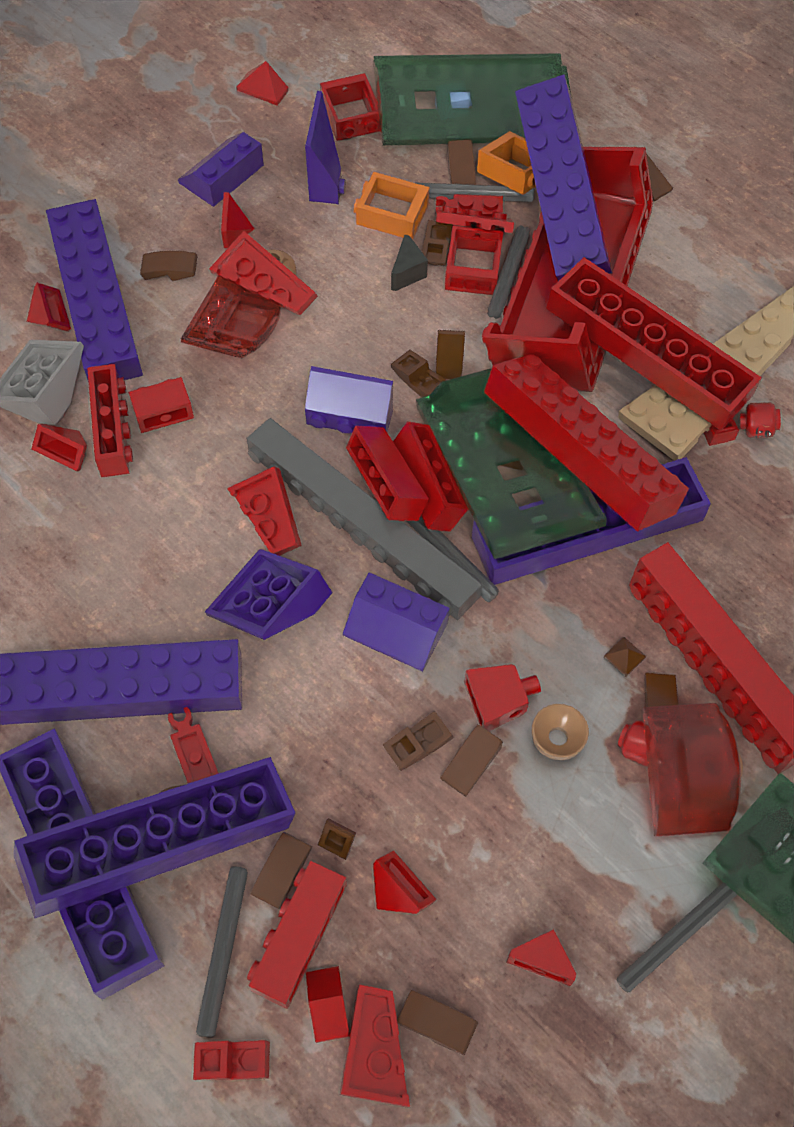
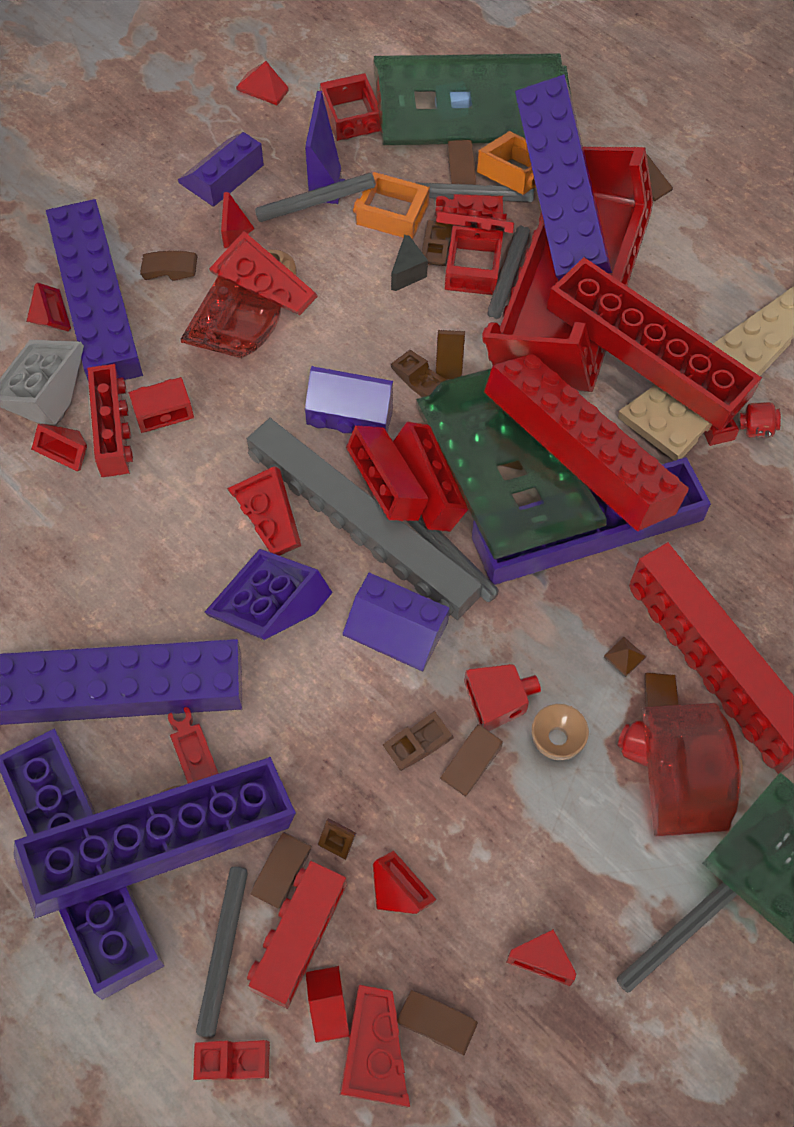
none -> dark grey axle [255,173,376,222]

